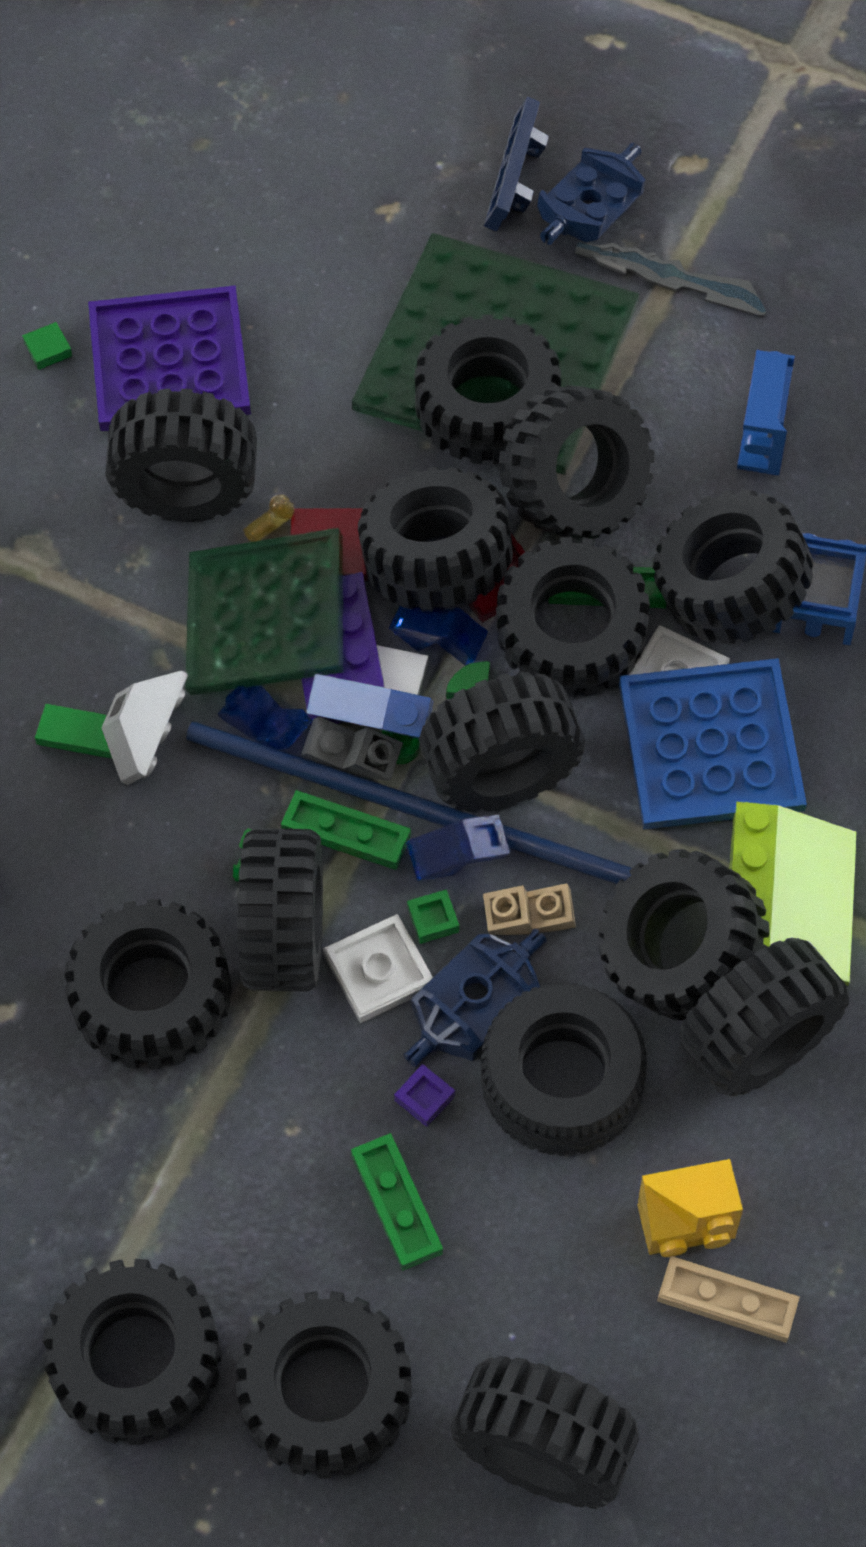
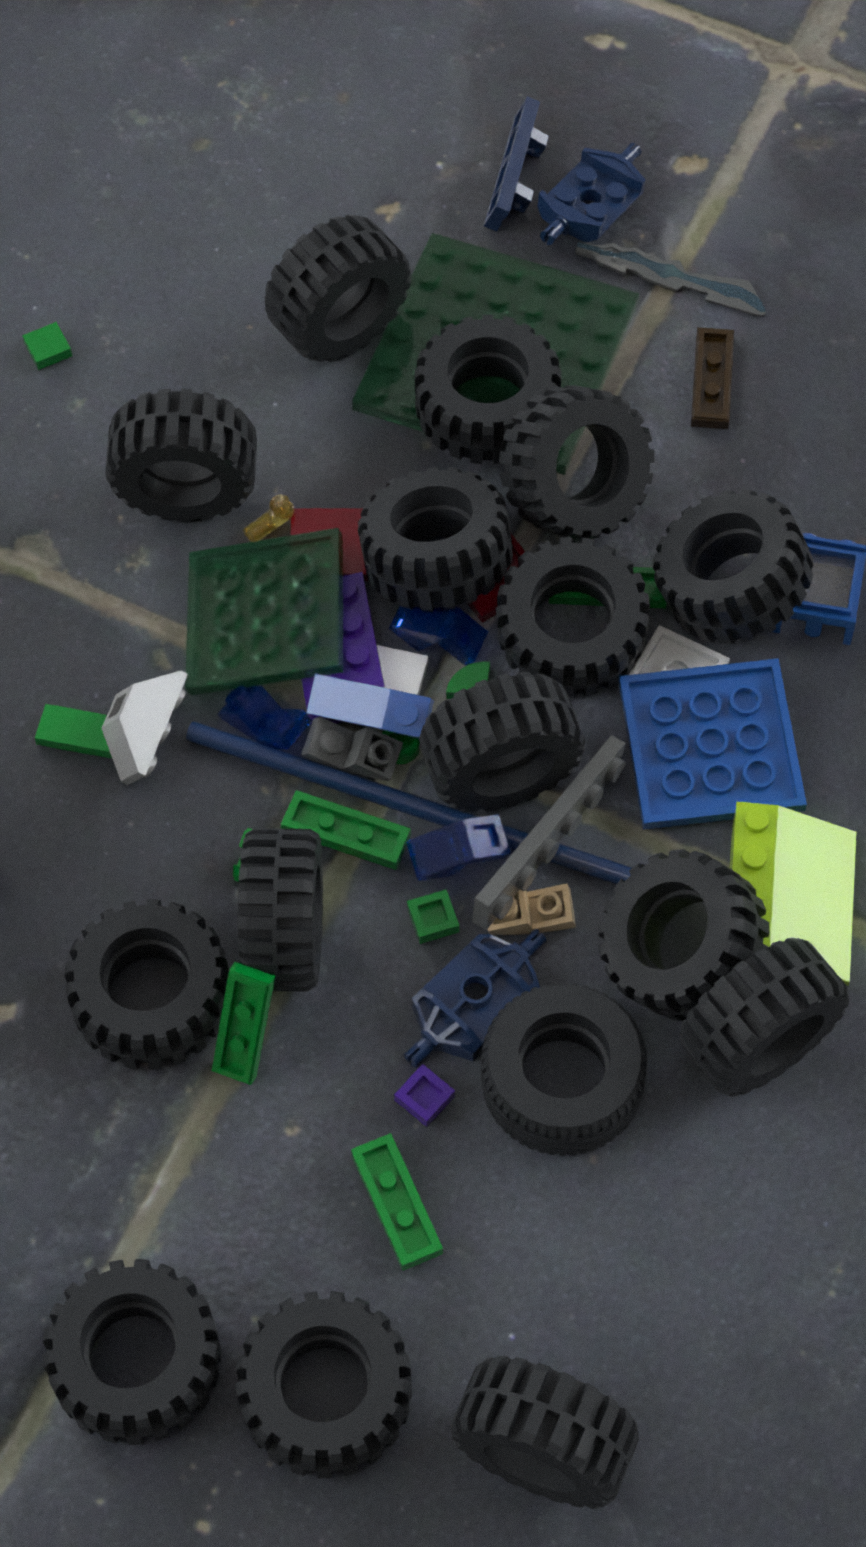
dark purple plate [88,285,251,431] -> none
white tile [323,914,433,1023] -> none
yellow slope [637,1159,743,1257] -> none
tan tile [657,1256,800,1343] -> none
blue window [737,350,795,475] -> none
none -> green tile [212,962,275,1085]
none -> black tyre [264,215,411,362]
none -> dark grey plate [472,735,626,930]
none -> dark brown tile [691,327,734,429]

